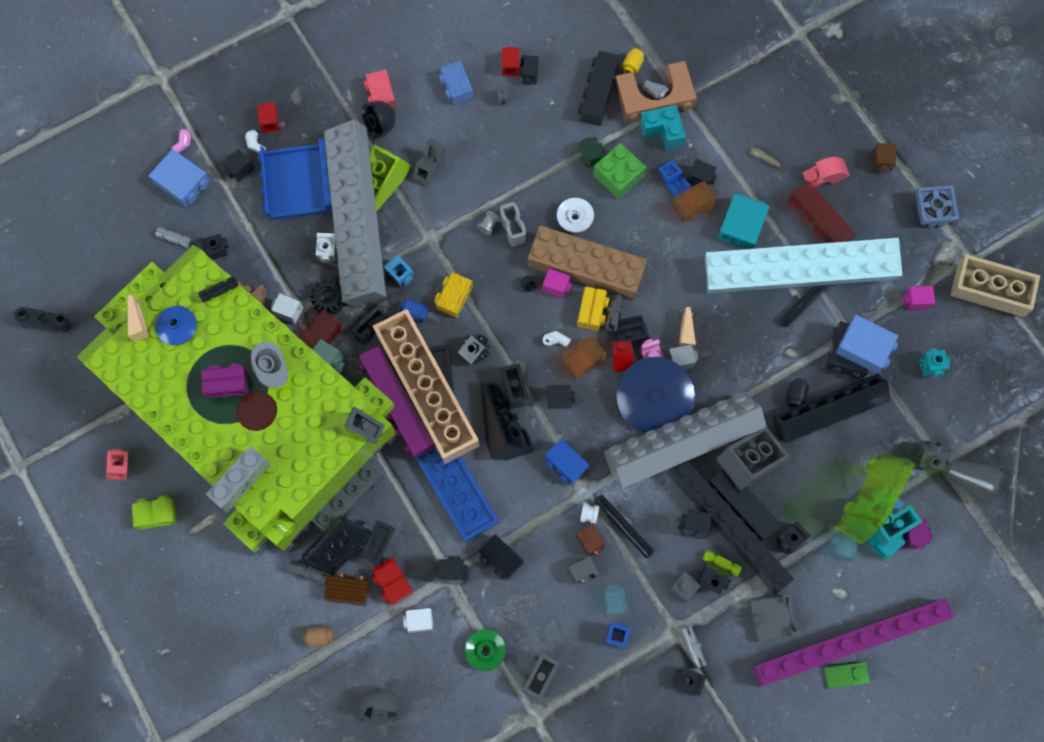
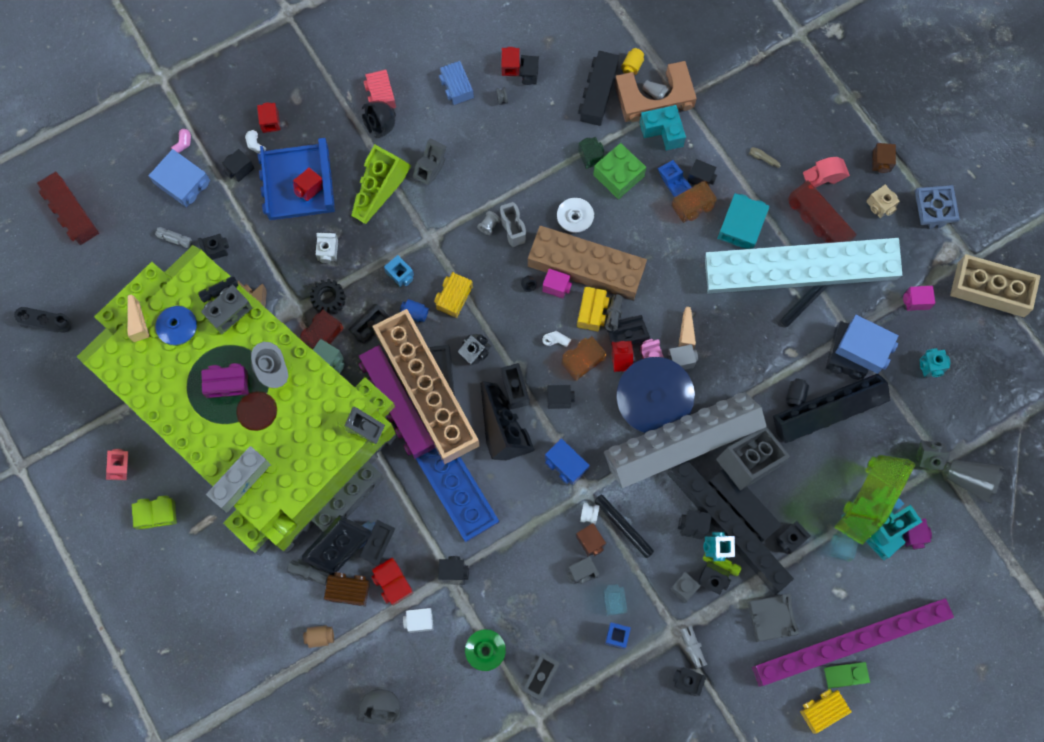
white brick [271,294,303,324] -> none
light grey brick [324,119,386,307] -> none
black brick [479,534,524,581] -> none
none -> clear red brick [37,171,99,245]
none -> dark grey brick [201,285,253,335]
none -> red brick [293,168,323,201]
none -> teal brick [703,532,735,561]
none -> yellow brick [800,689,852,734]
none -> tan brick [866,184,900,218]

